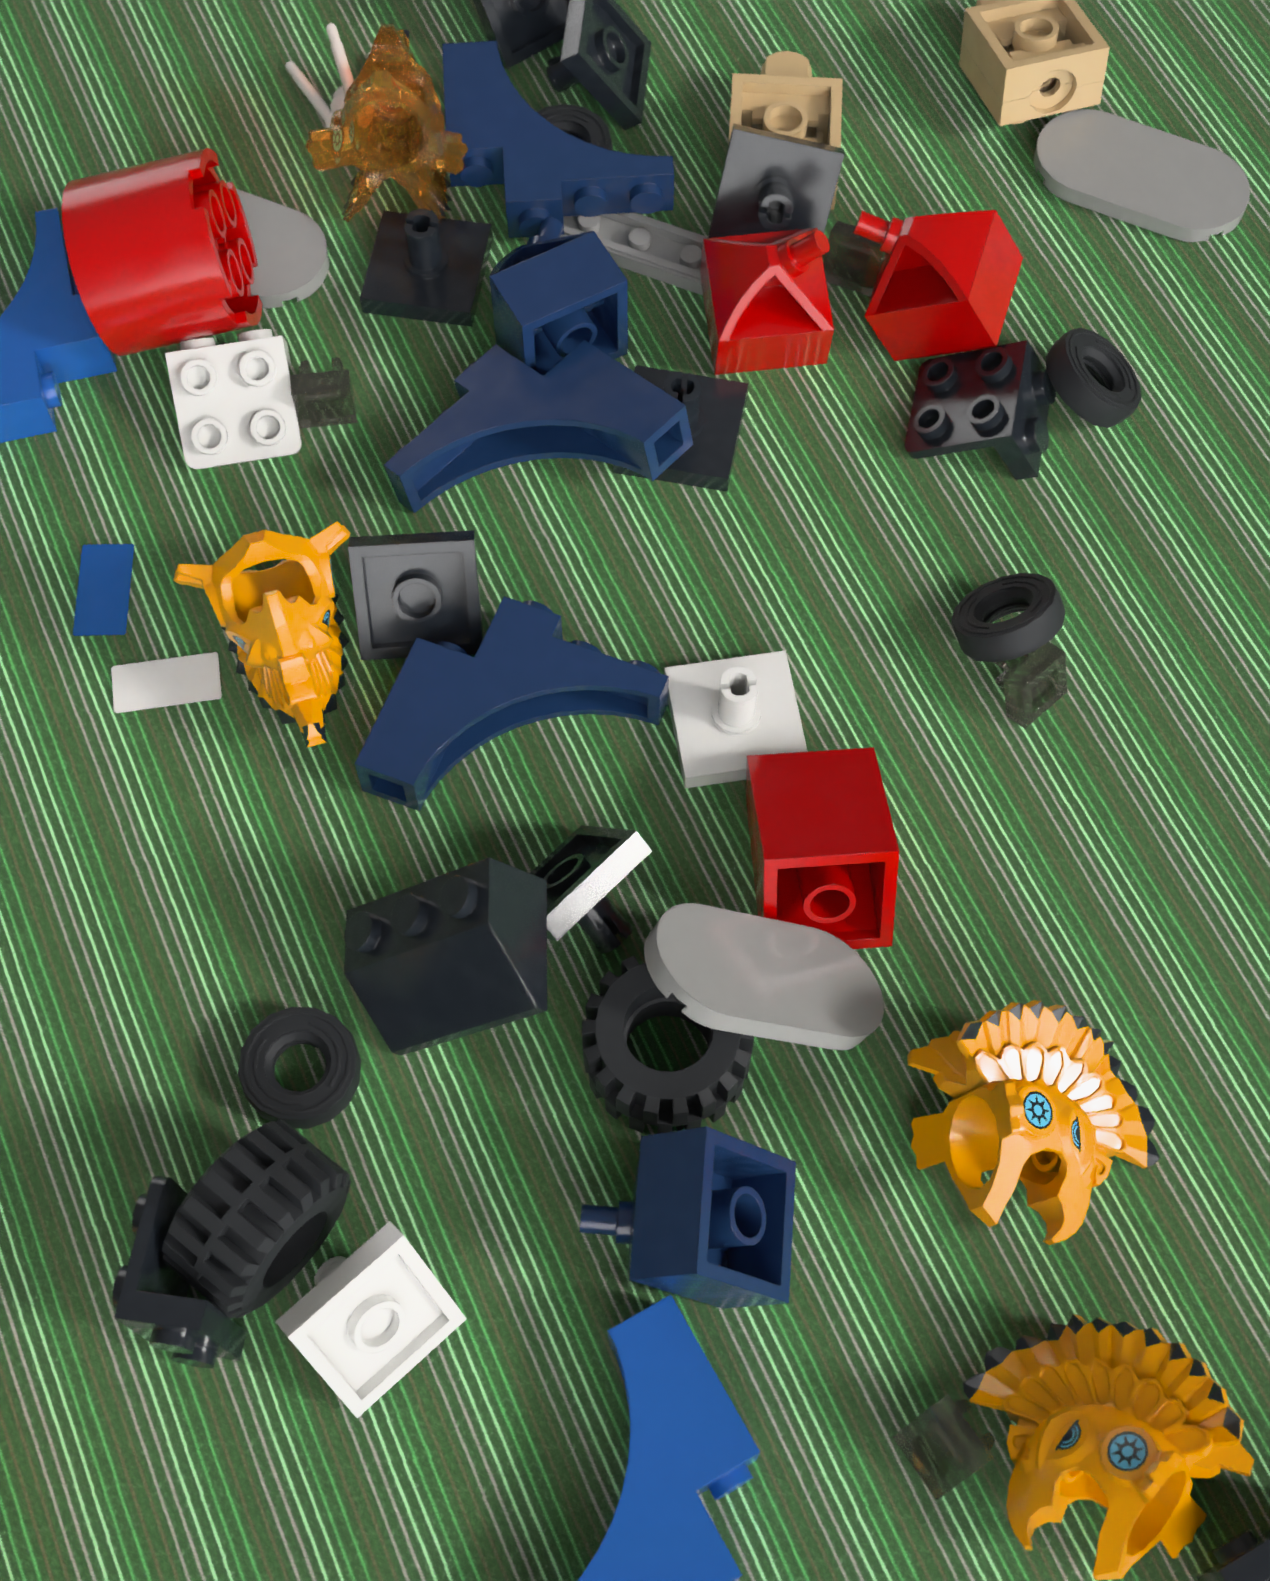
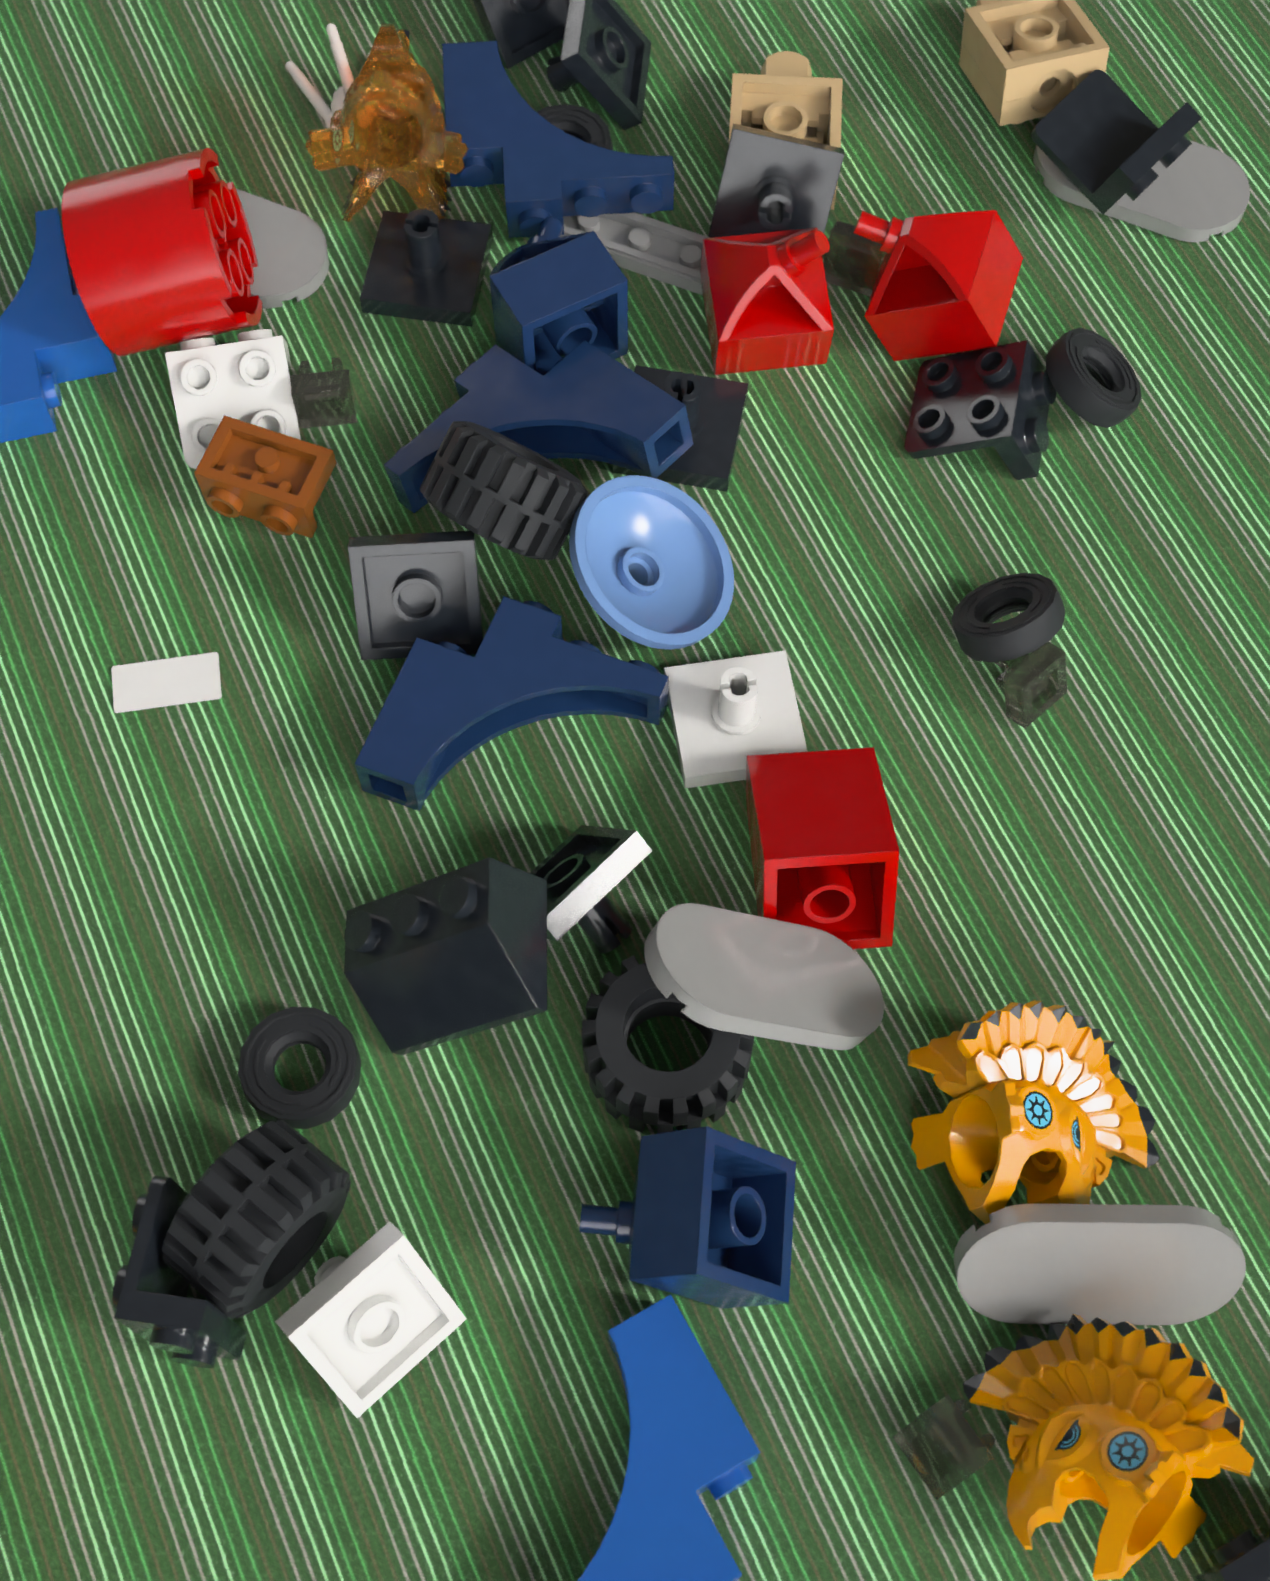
blue sticker [73,544,134,636] -> none
light orange piece [173,521,351,748] -> none
none -> dark orange bracket [194,415,337,538]
none -> black tyre [419,421,589,560]
none -> medium blue dish [569,475,734,650]
none -> light grey tile [954,1203,1246,1325]
none -> black bracket [1031,70,1202,215]

